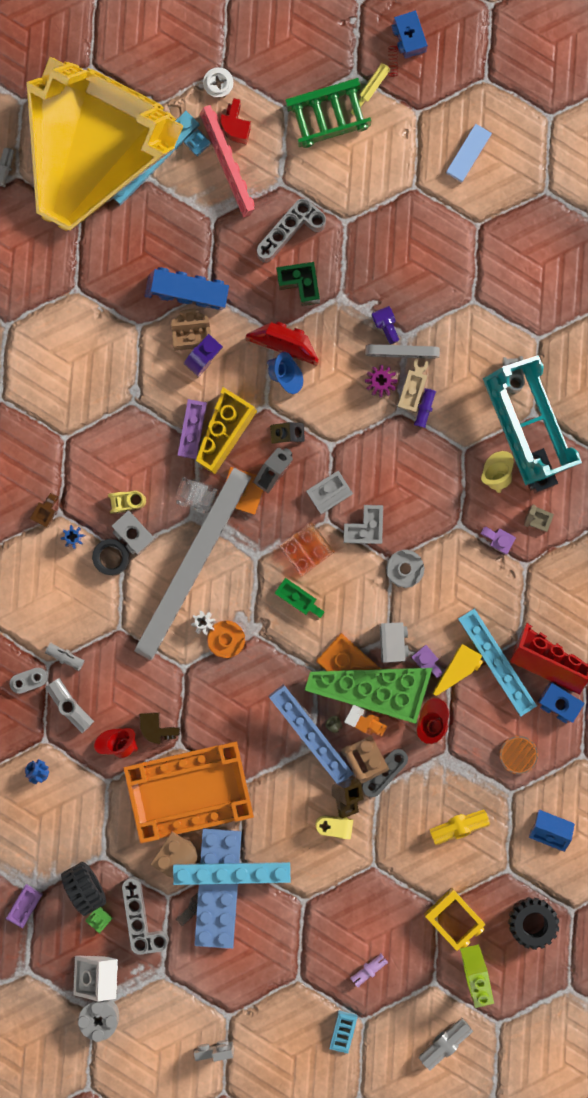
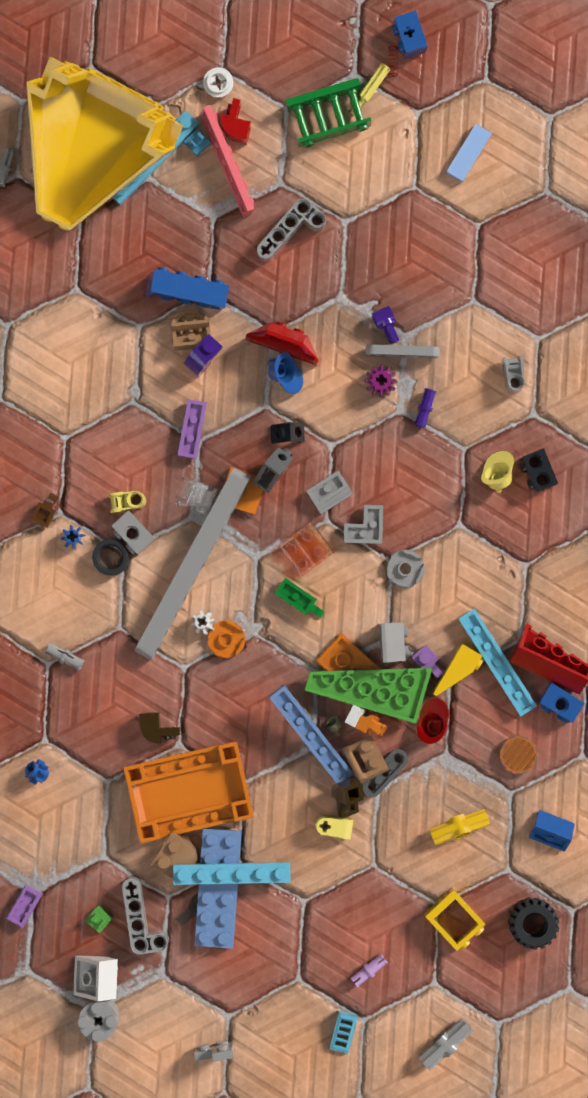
light grey plate [10,668,48,693] -> none
light grey piece [45,678,95,733] -> none
black tyre [61,861,106,916] -> none
red piece [94,728,138,758] -> none
yellow wedge [196,387,257,474] -> none
dark green brick [276,262,320,306] -> none
tan plate [398,358,428,413] -> none
lime window [460,944,494,1008] -> none
medium lavender plate [480,527,516,554] -> none
teal windscreen [483,355,582,486] -> none
dark tan tile [524,504,554,532] -> none

